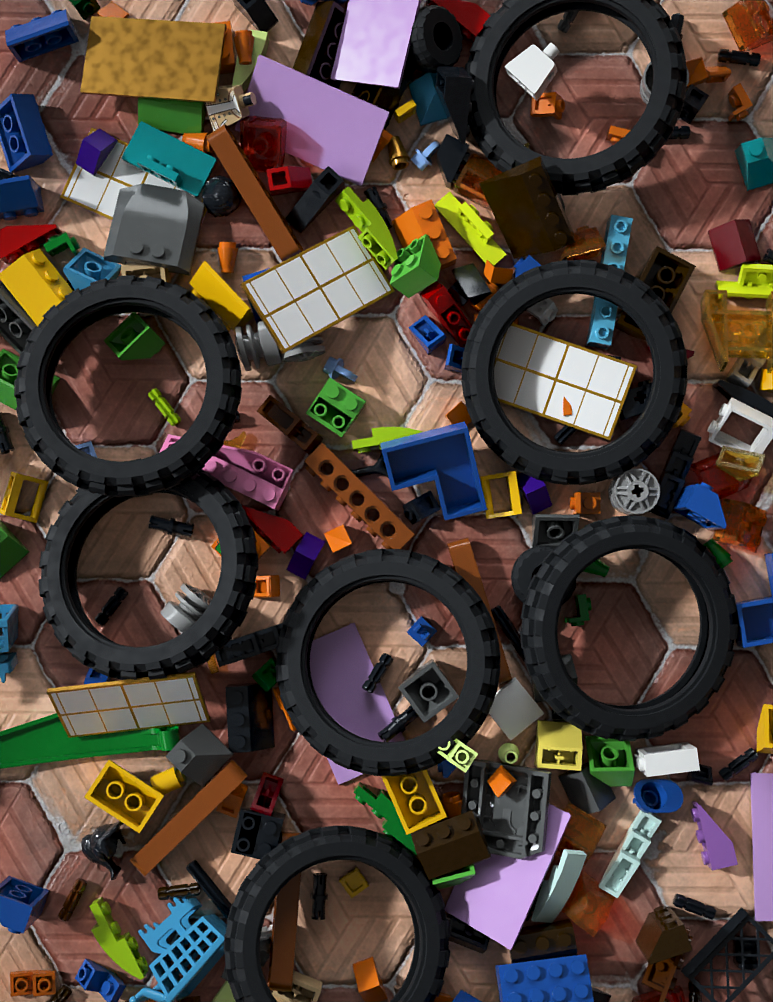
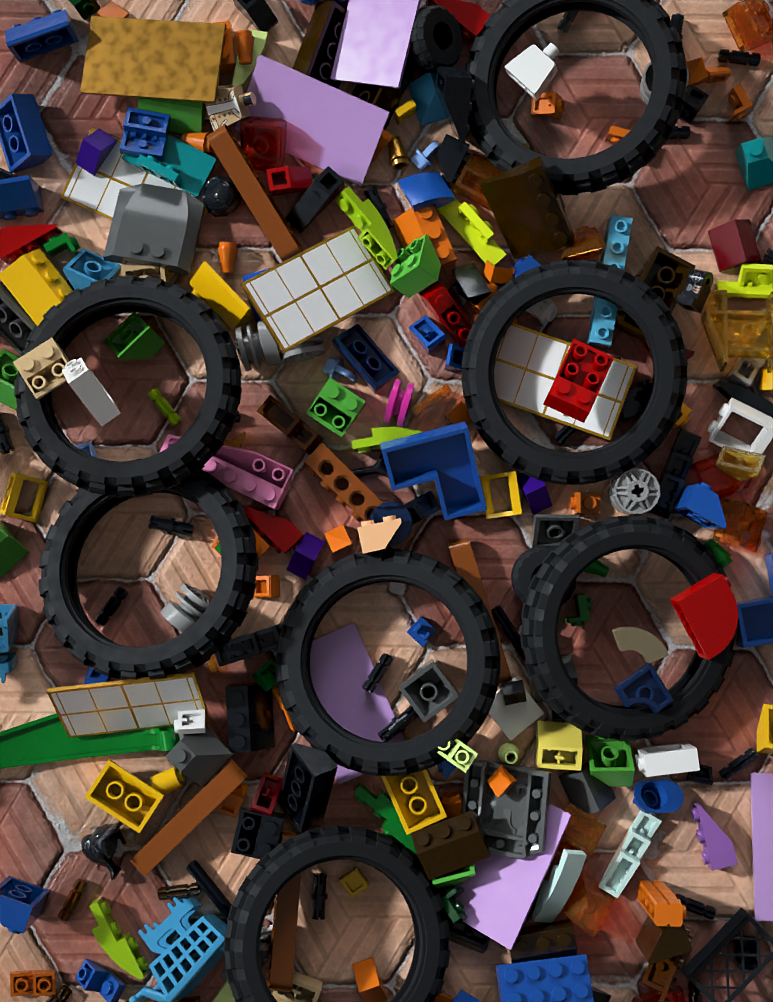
none -> tan slope [13,338,70,400]
none -> white window [62,358,121,426]
none -> blue slope [119,107,171,161]
none -> white bracket [174,709,206,740]
none -> black slope [278,743,338,832]
none -> dark blue slope [332,324,400,393]
none -> light nougat slope [357,515,402,553]
none -> dark blue tile [370,502,413,545]
none -> dark pink wheel [383,379,415,427]
none -> blue slope [398,172,456,212]
none -> clear orange tile [410,384,452,419]
none -> dark green bracket [442,886,468,923]
none -> black slope [501,680,527,706]
none -> red slope [543,339,615,423]
none -> dark tan tile [612,627,669,664]
none -> dark blue tile [614,663,674,713]
none -> orange brick [637,880,686,927]
none -> red brick [669,573,738,660]
none -> black leg [675,269,713,313]

